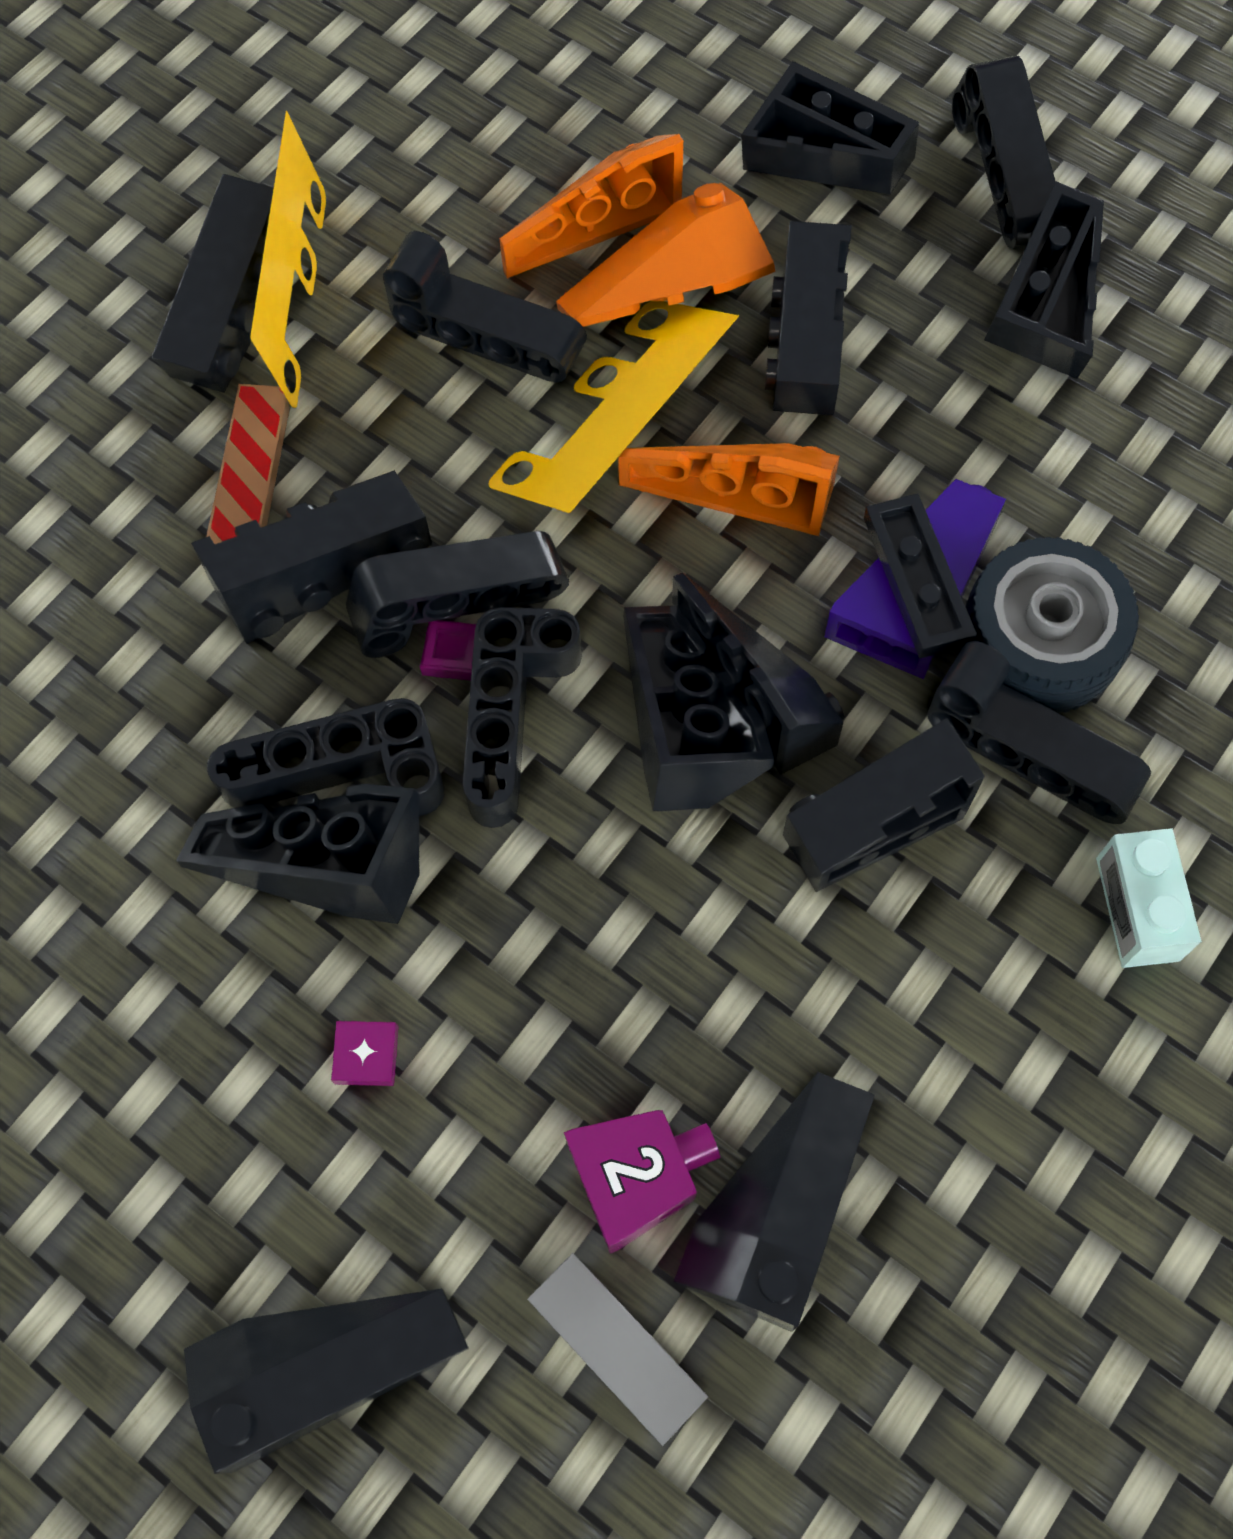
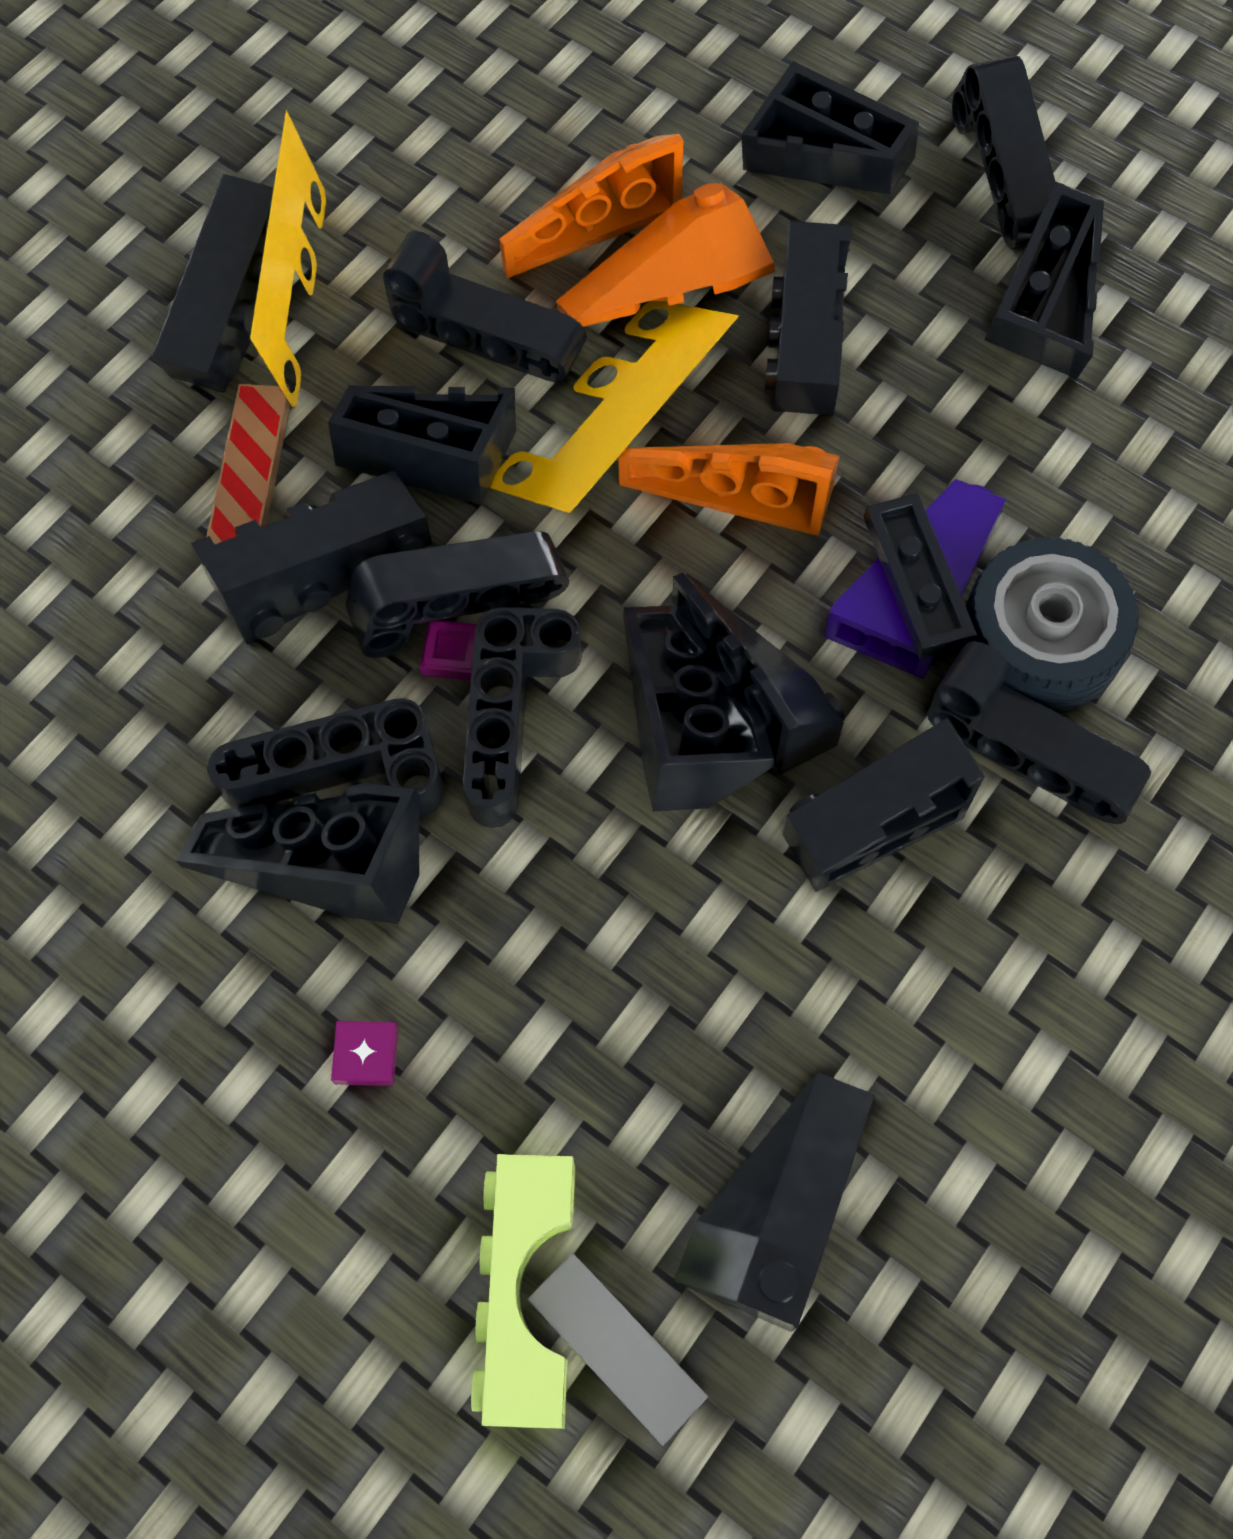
black wedge [184,1288,469,1474] -> none
magenta torso [564,1110,721,1254] -> none
light aqua brick [1096,828,1202,968] -> none
none -> black wedge [328,385,516,505]
none -> yellowish green arch [471,1154,575,1429]

